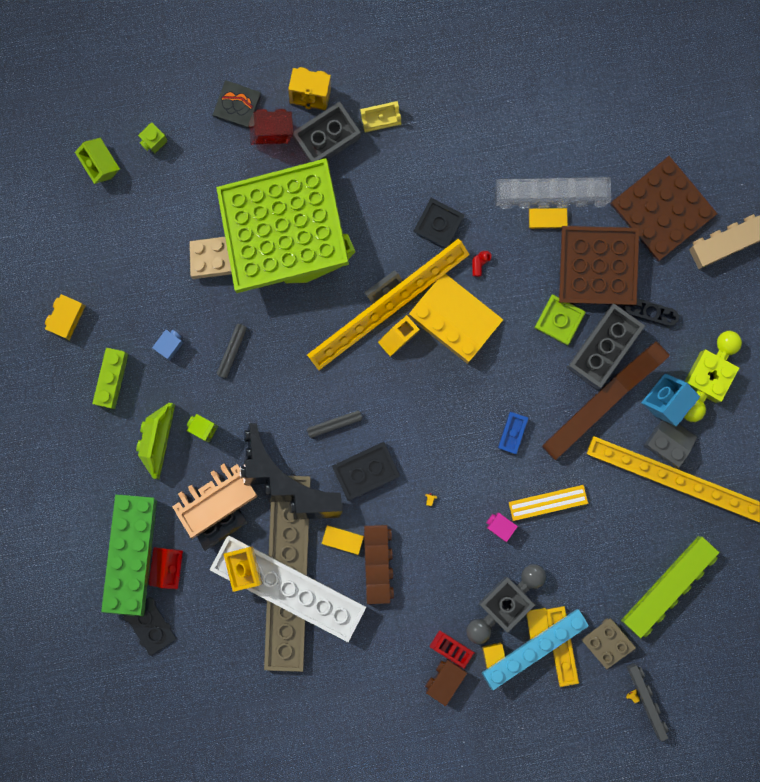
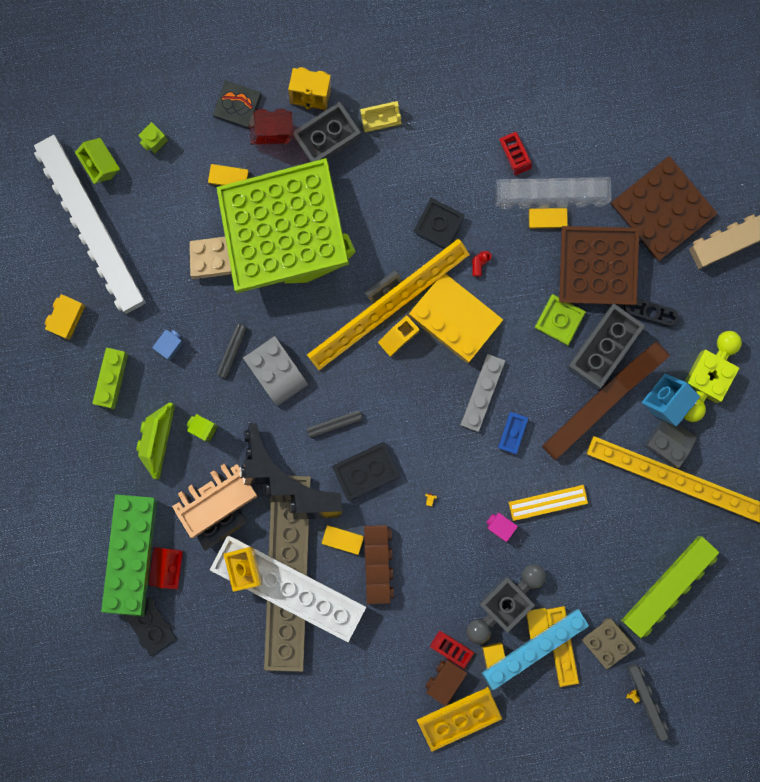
none -> white brick [34,135,146,314]
none -> yellow tile [208,164,249,186]
none -> light grey brick [243,336,308,407]
none -> yellow tile [417,687,502,752]
none -> light grey plate [460,354,505,432]
none -> red slope [499,132,532,175]

